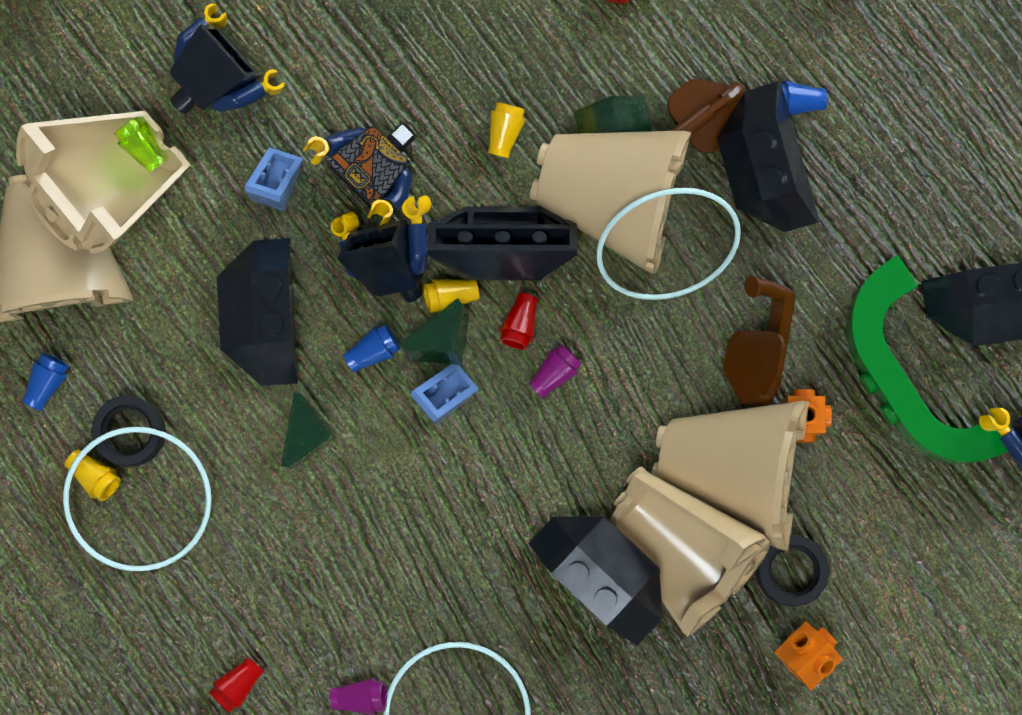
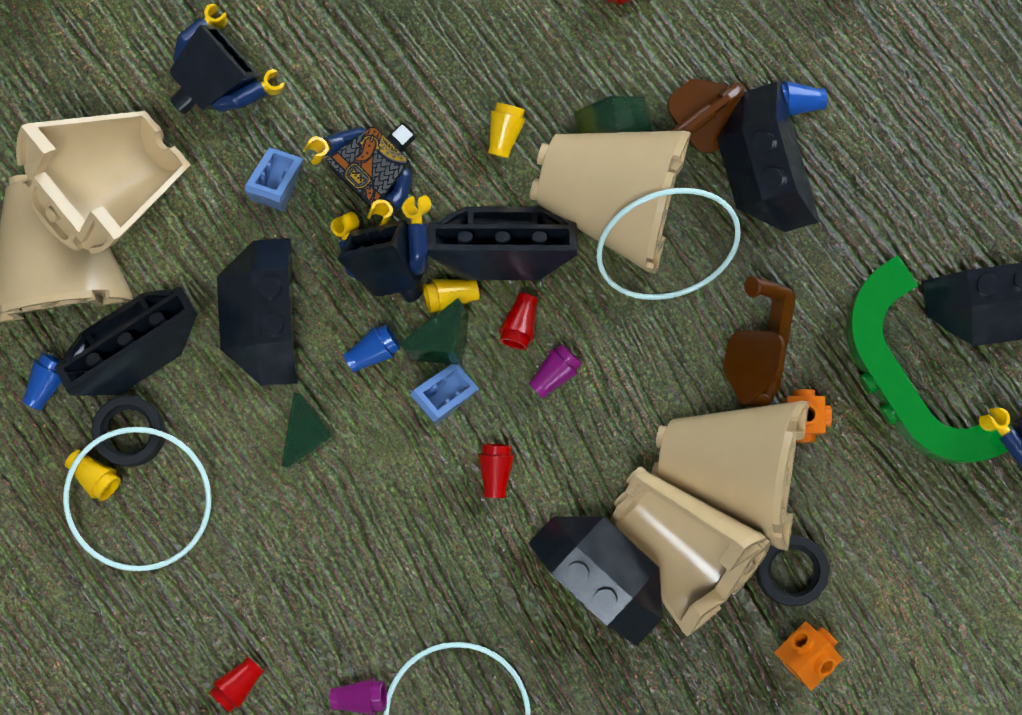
clear neon green cone [114,116,166,173] -> none
none -> black wedge [55,287,197,395]
none -> red cone [478,444,515,498]

